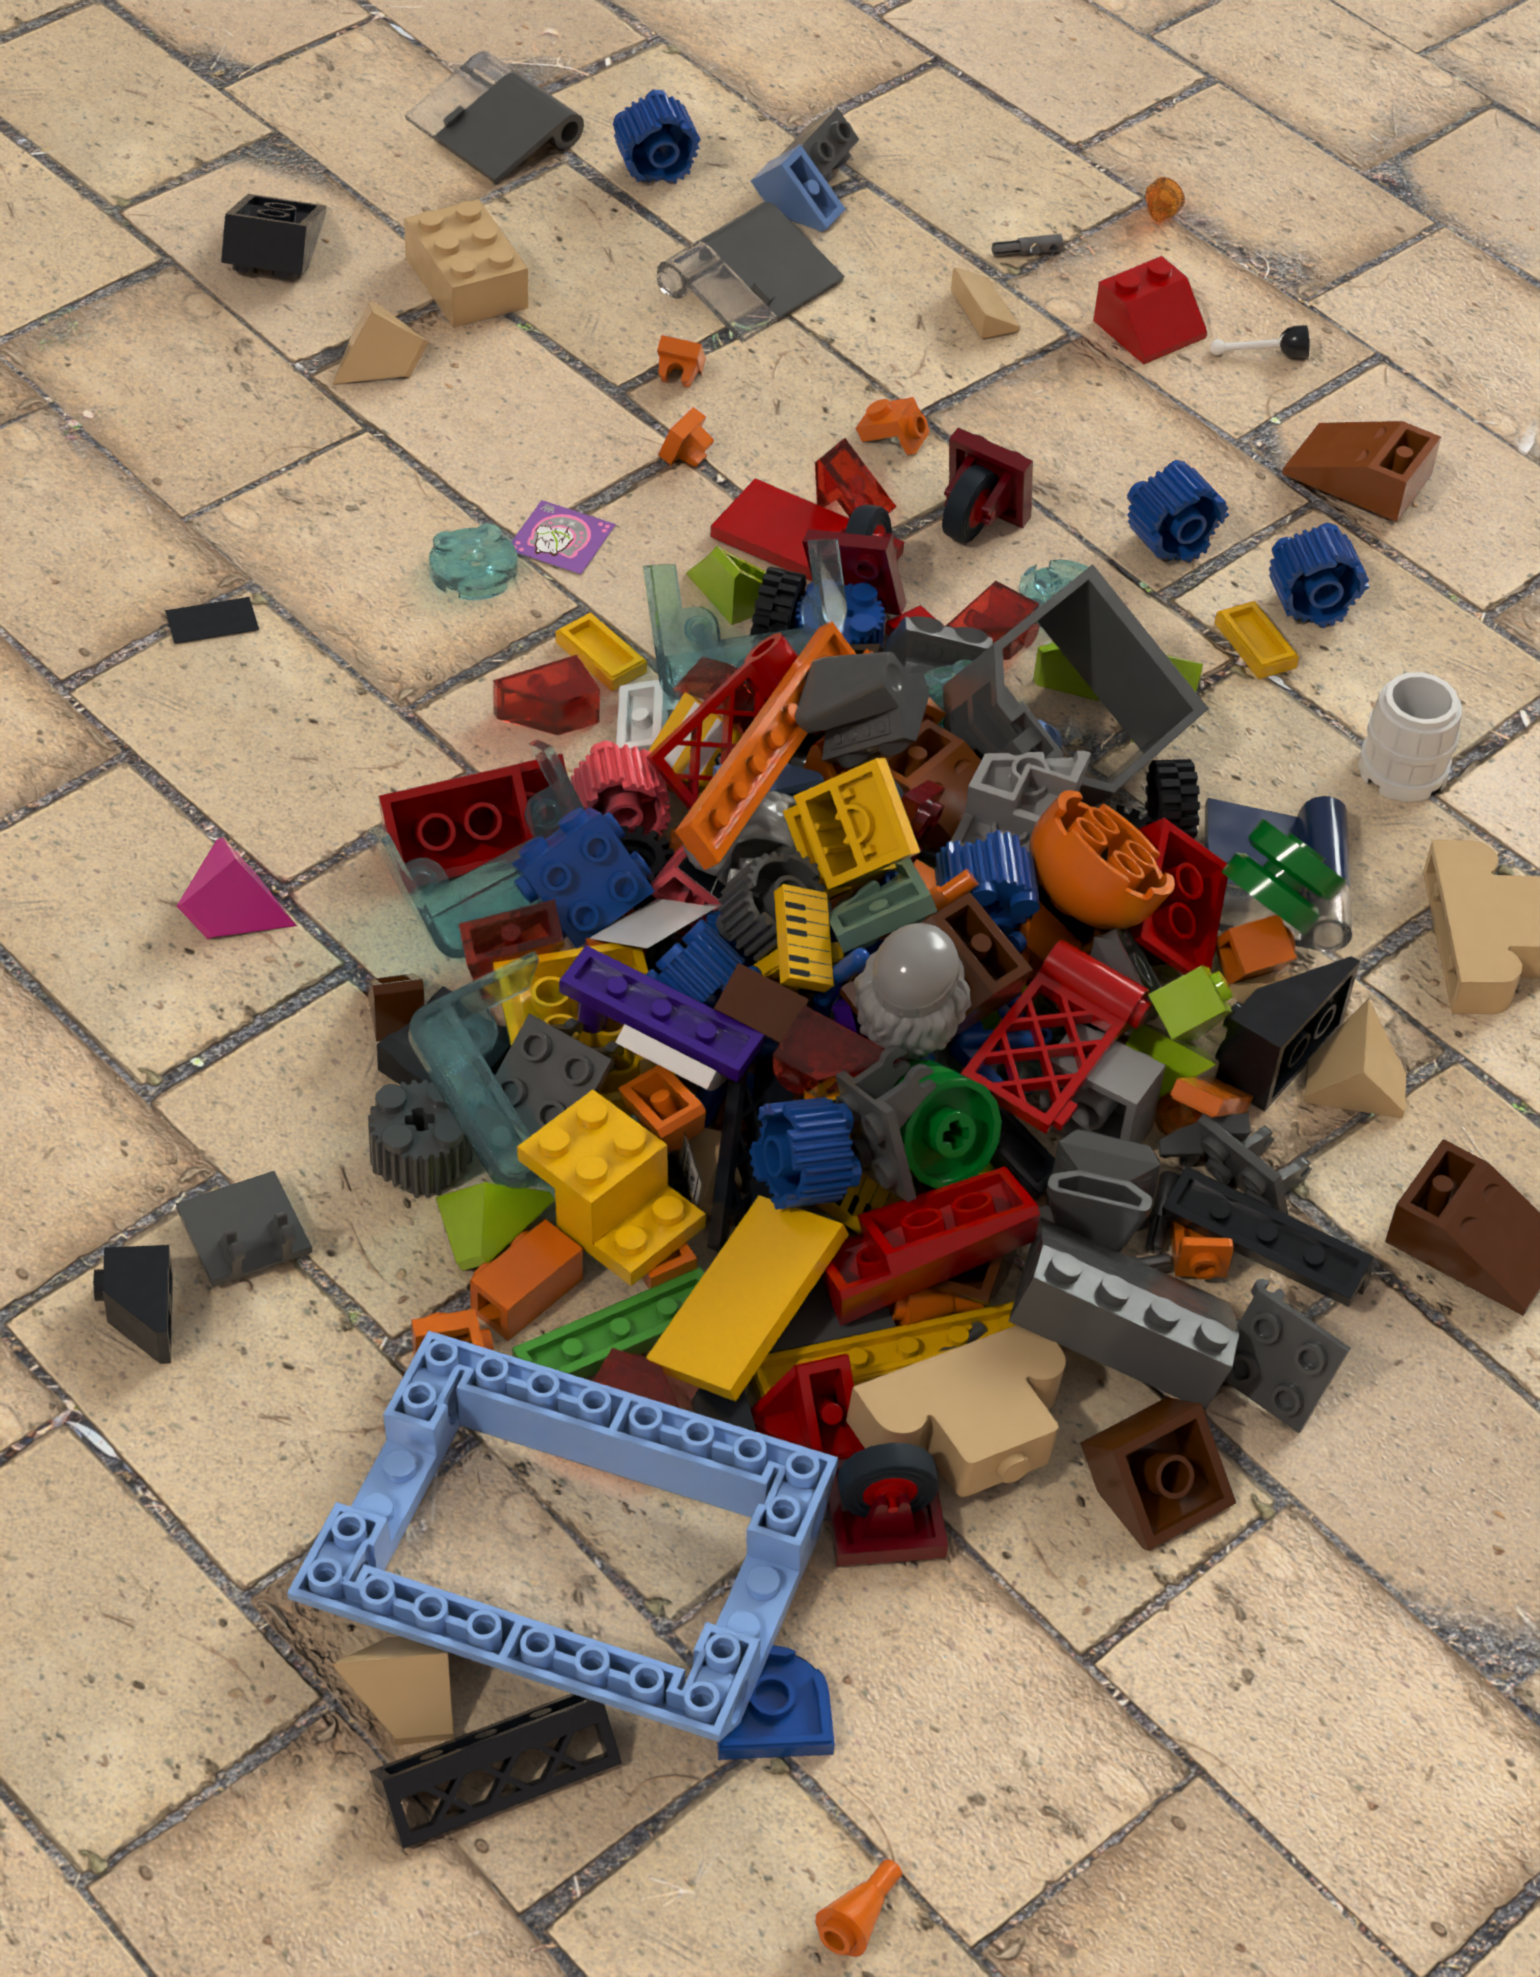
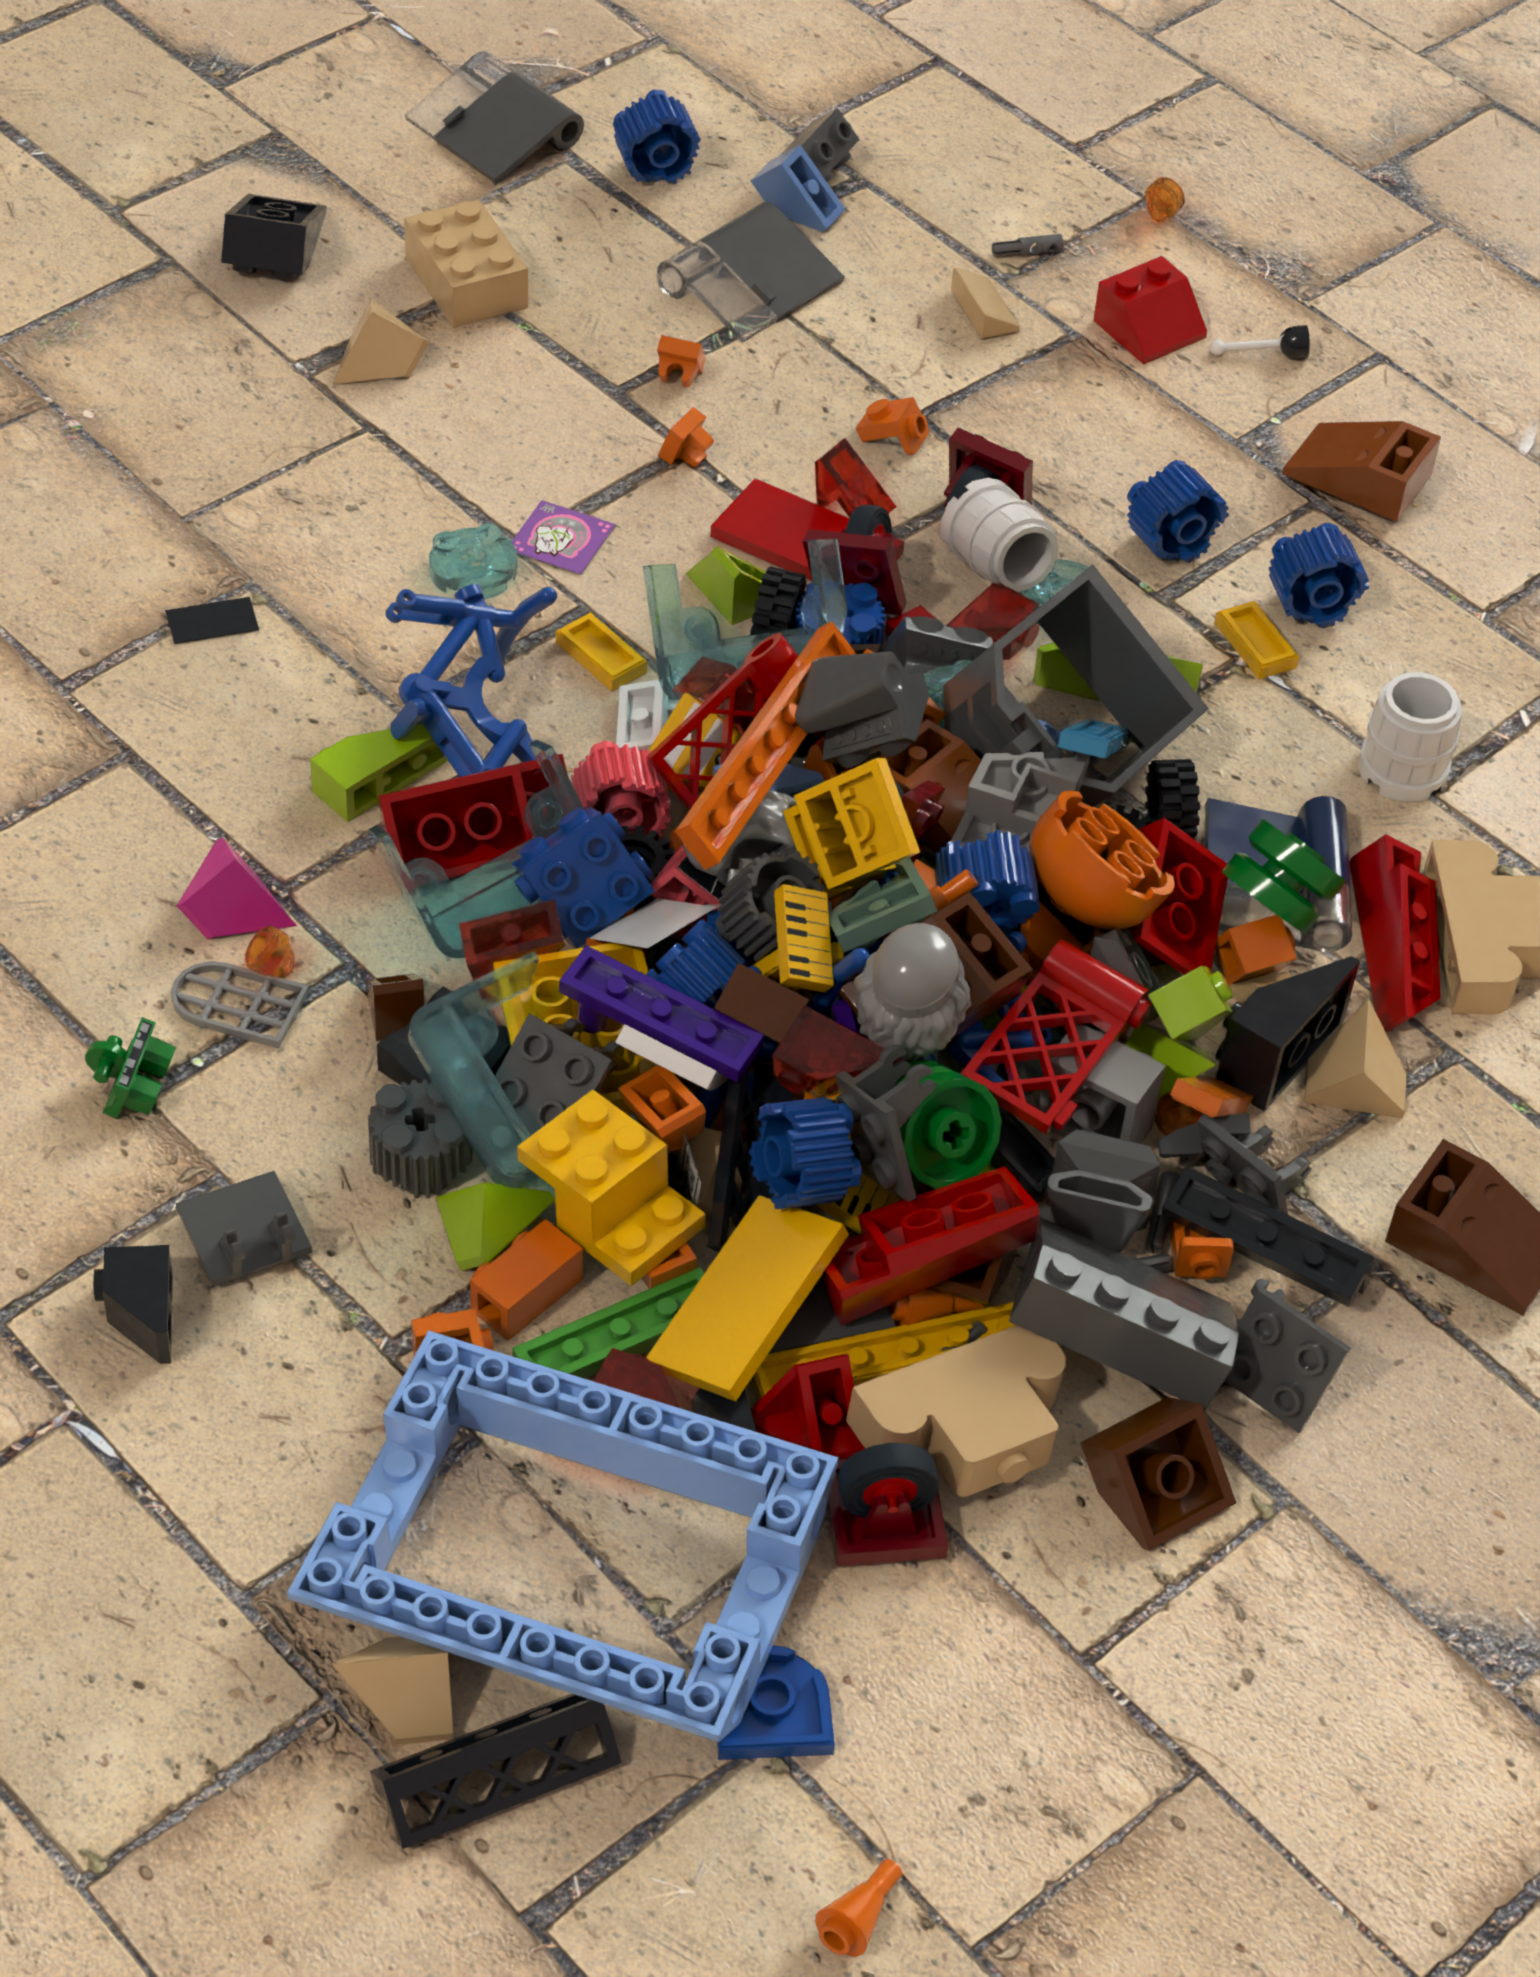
clear red slope [493,655,600,735] -> none
none -> green hips [85,1017,176,1119]
none -> light grey window [171,961,309,1049]
none -> clear orange tile [245,925,295,978]
none -> lime slope [310,724,448,822]
none -> blue piece [385,584,557,777]
none -> white piece [940,478,1058,591]
none -> dark azure tile [1057,718,1129,759]
none -> red wedge [1349,834,1441,1032]

